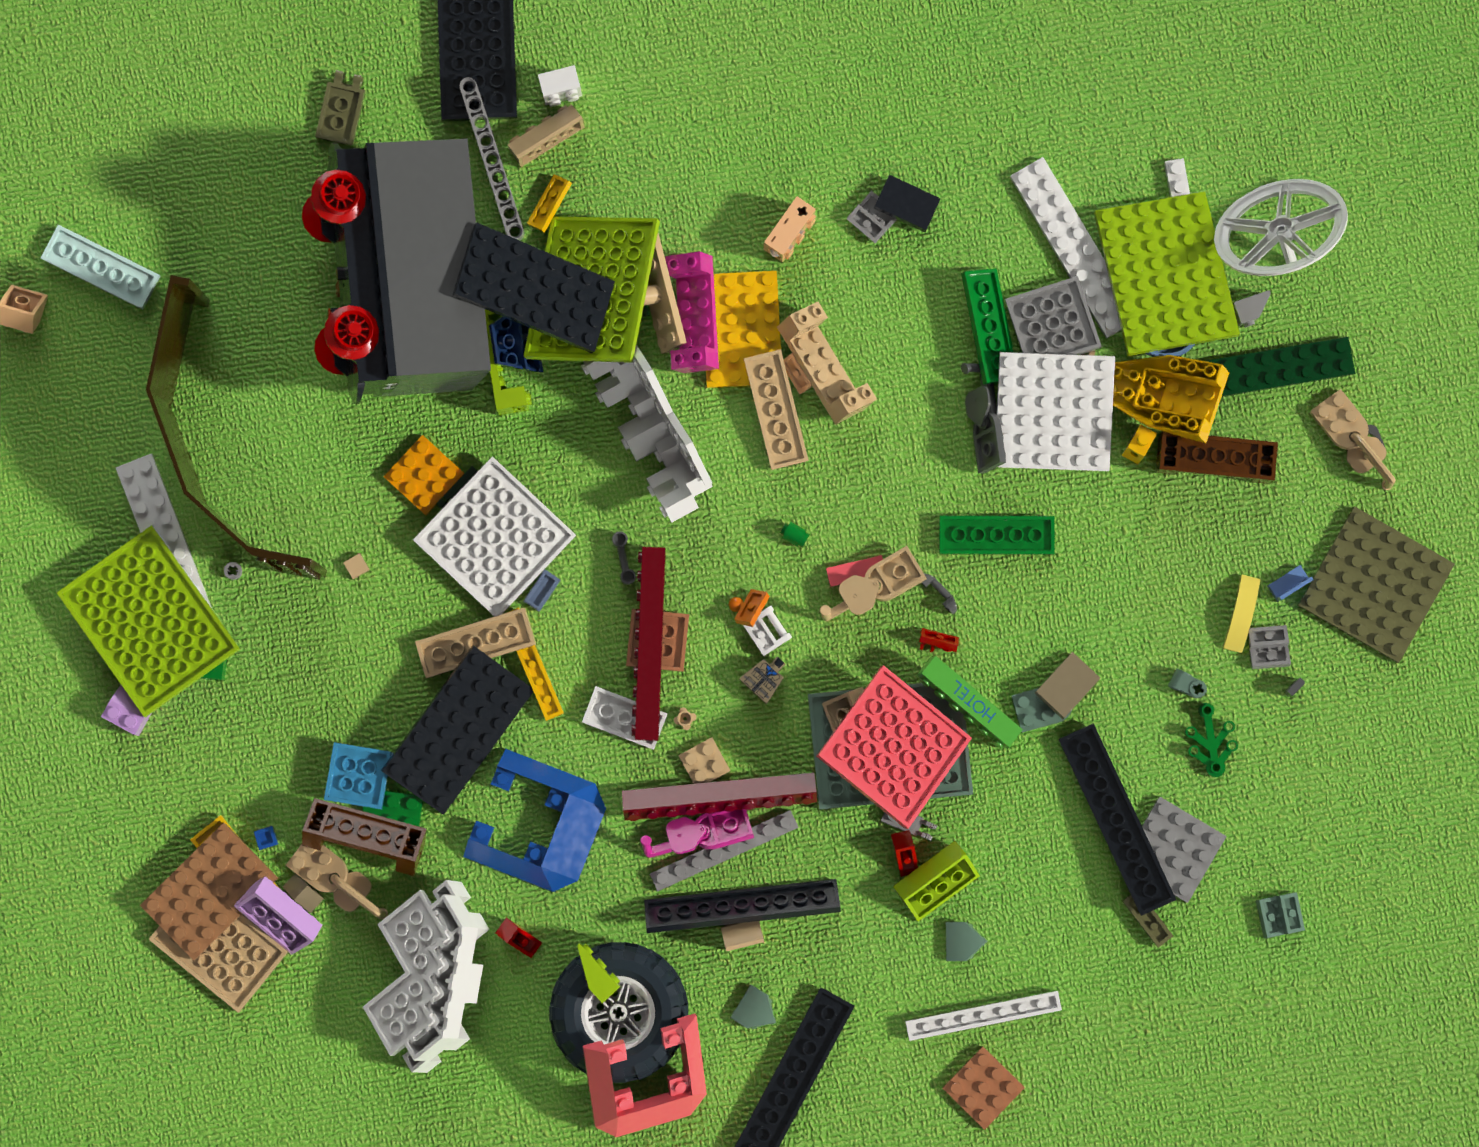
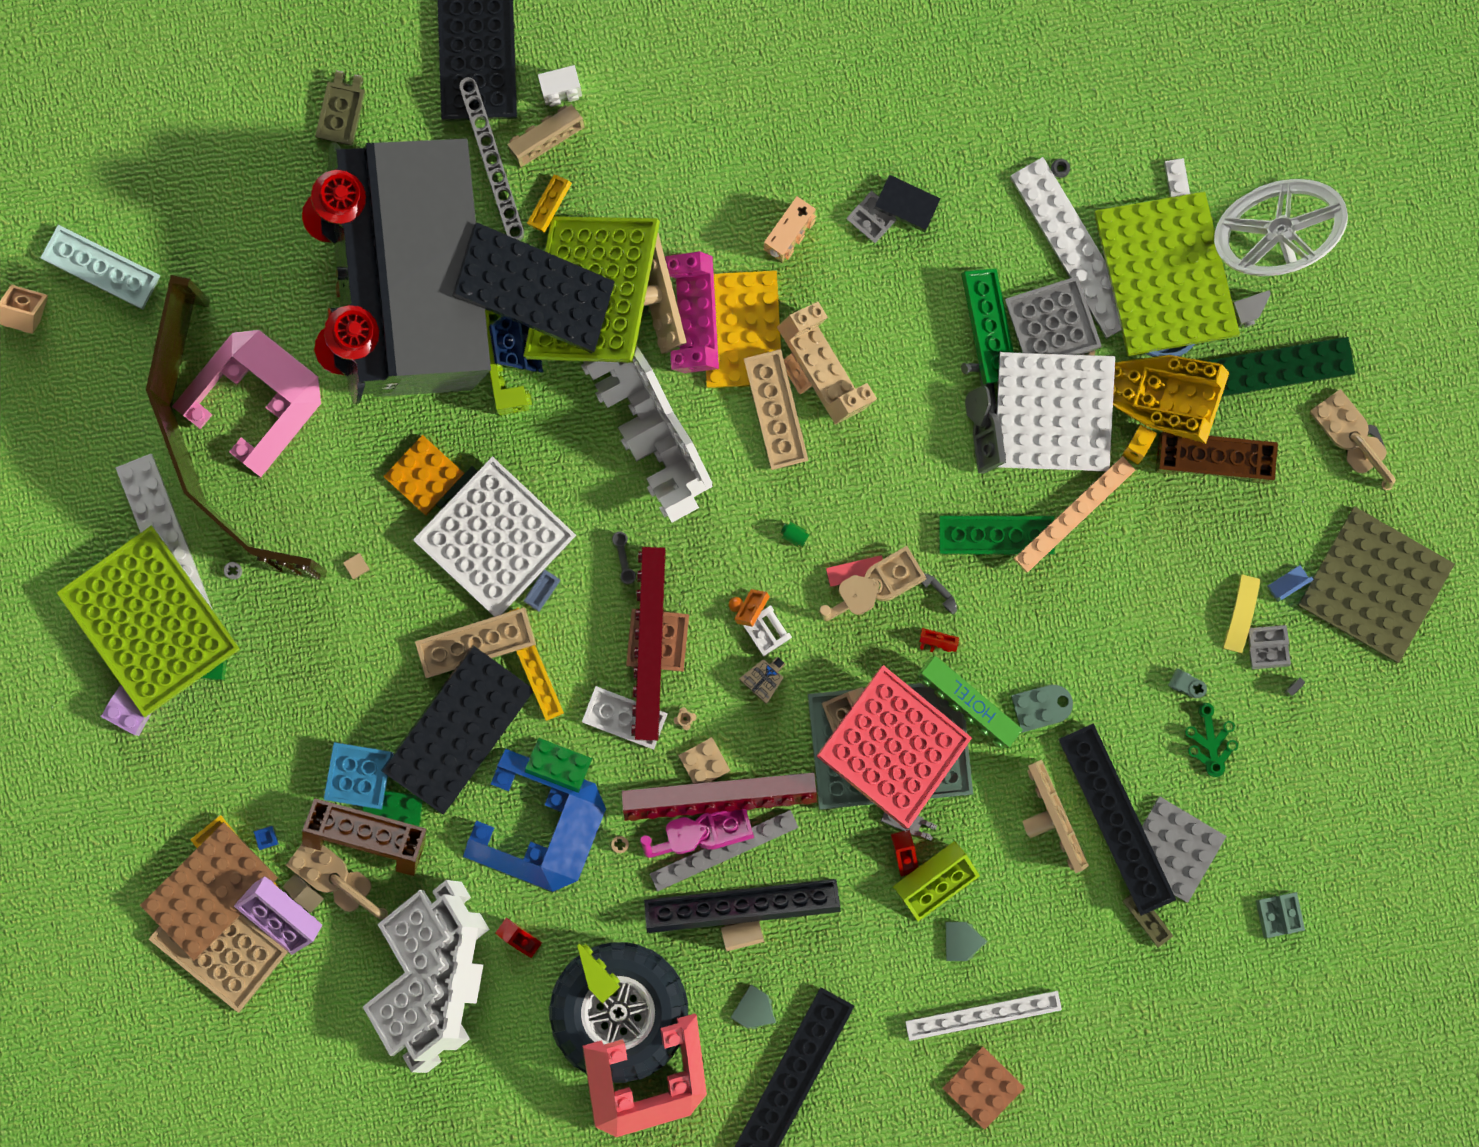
dark tan tile [1035,652,1100,719] -> none
none -> bright pink slope [172,330,321,477]
none -> green plate [525,738,593,793]
none -> tan bush [611,836,629,853]
none -> light nougat plate [1013,456,1135,573]
none -> tan plate [1023,760,1089,873]
none -> dark grey plate [1051,159,1070,178]

